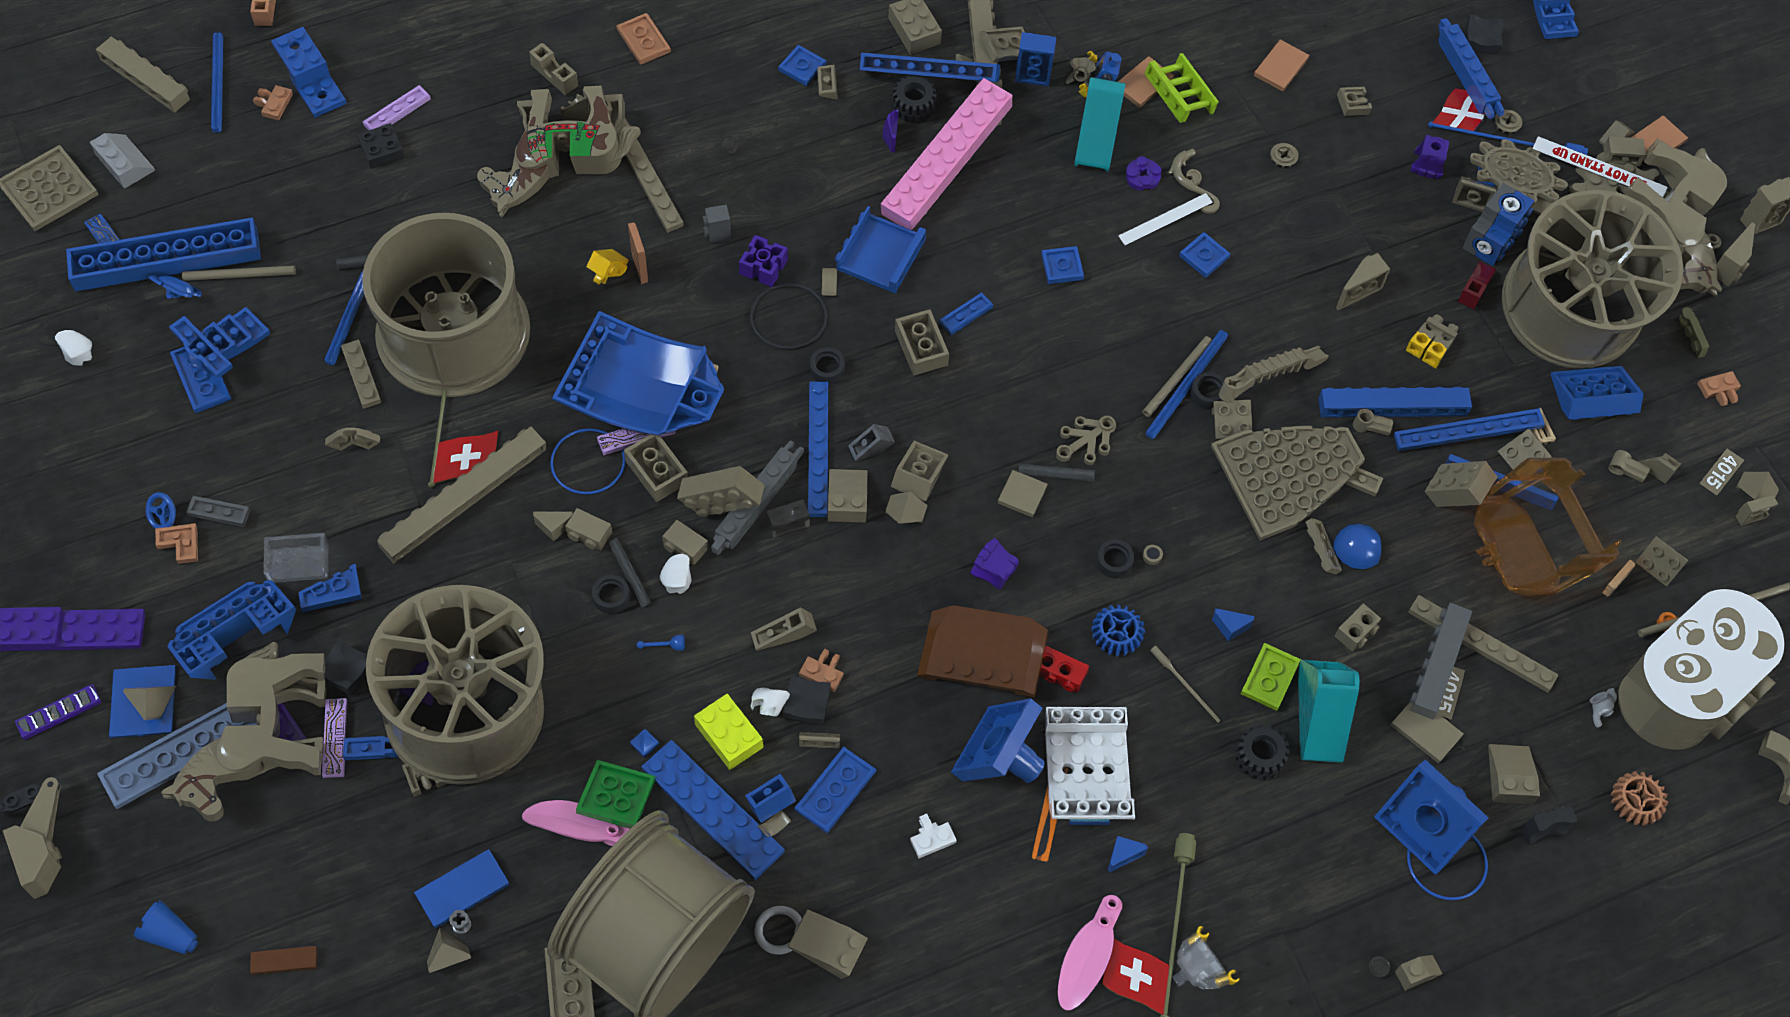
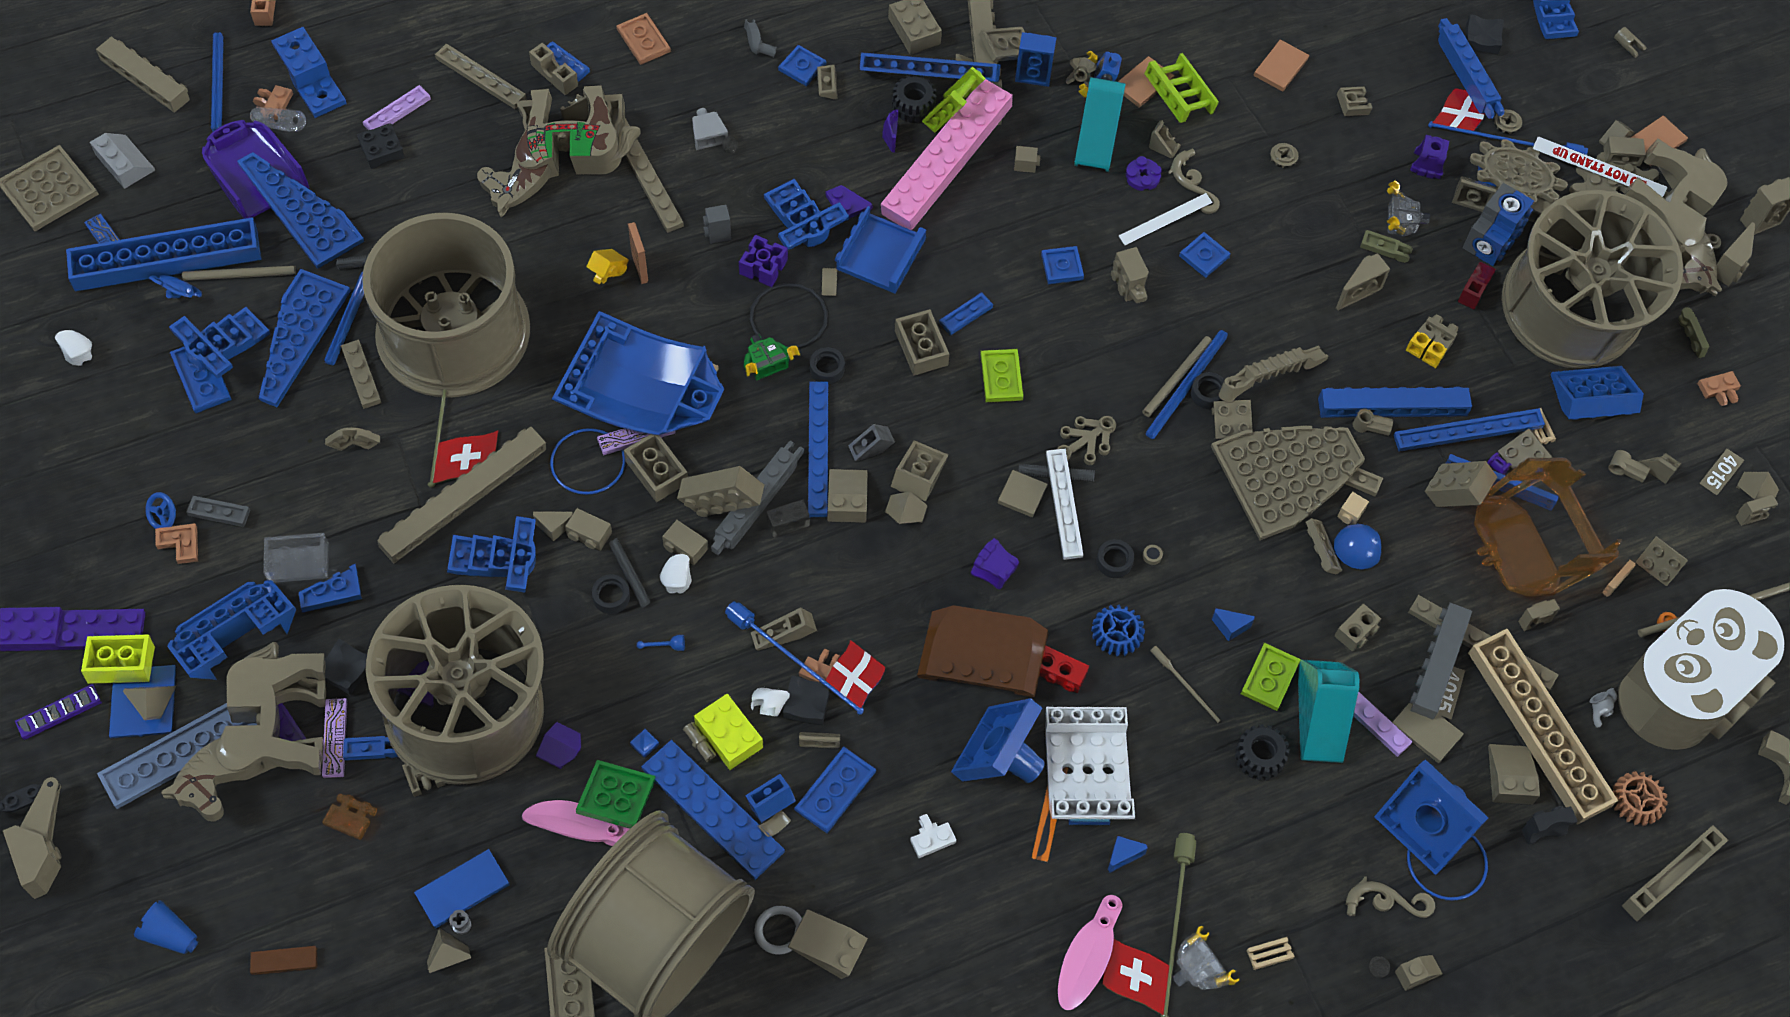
none -> neon yellow brick [81,635,155,684]
none -> dark purple windscreen [202,120,310,219]
none -> blue wing [237,152,364,269]
none -> clear piece [250,107,306,132]
none -> blue wing [259,269,351,407]
none -> clear orange plate [322,793,377,840]
none -> dark tan plate [435,44,526,109]
none -> blue slope [447,516,536,592]
none -> dark purple slope [536,722,581,769]
none -> blue tile [547,41,590,82]
none -> dark tan pin [683,722,717,762]
none -> light grey torso [692,108,728,150]
none -> flag [725,601,885,715]
none -> green torso [743,334,800,380]
none -> dark grey arm [744,19,777,58]
none -> blue slope [764,179,849,250]
none -> dark purple wing [826,185,872,219]
none -> lime fence [922,66,986,133]
none -> lime plate [981,349,1023,402]
none -> dark tan brick [1014,146,1040,173]
none -> white plate [1046,449,1083,560]
none -> dark tan hinge [1111,247,1149,303]
none -> dark tan slope [1149,120,1181,158]
none -> tan tile [1247,937,1295,970]
none -> tan brick [1337,492,1369,525]
none -> dark tan plant [1346,877,1435,918]
none -> lavender plate [1353,692,1412,757]
none -> olive hinge [1360,230,1413,263]
none -> clear torso [1387,181,1430,237]
none -> tan brick [1468,629,1618,825]
none -> dark purple bush [1487,452,1512,475]
none -> dark tan brick [1518,599,1560,631]
none -> dark tan hinge [1614,27,1647,58]
none -> dark tan arch [1622,825,1728,921]

